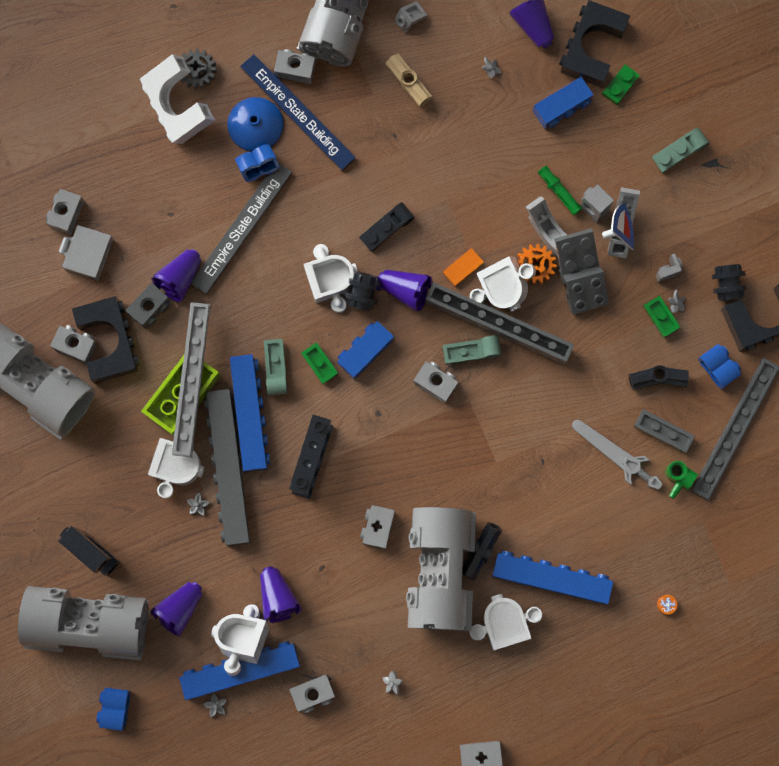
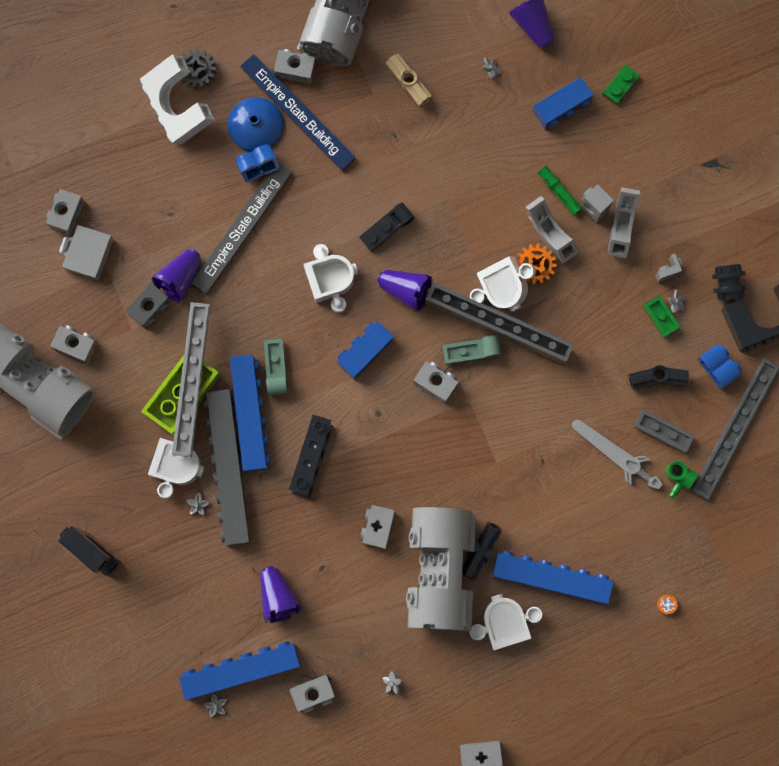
light grey cylinder [18,586,149,661] -> none
black arch [72,296,140,384] -> none
blue brick [96,688,131,731] -> none
dark purple cone [150,582,203,637] -> none
white piece [211,605,269,676] -> none
green plate [301,342,338,385] -> none
black piece [345,272,382,311] -> none
light grey bracket [395,1,427,32] -> none
orange tile [443,248,484,287] -> none
dark grey piece [554,229,609,315] -> none
black arch [559,0,630,88] -> none
shield [602,204,634,250] -> none
sand green plate [652,127,709,173] -> none

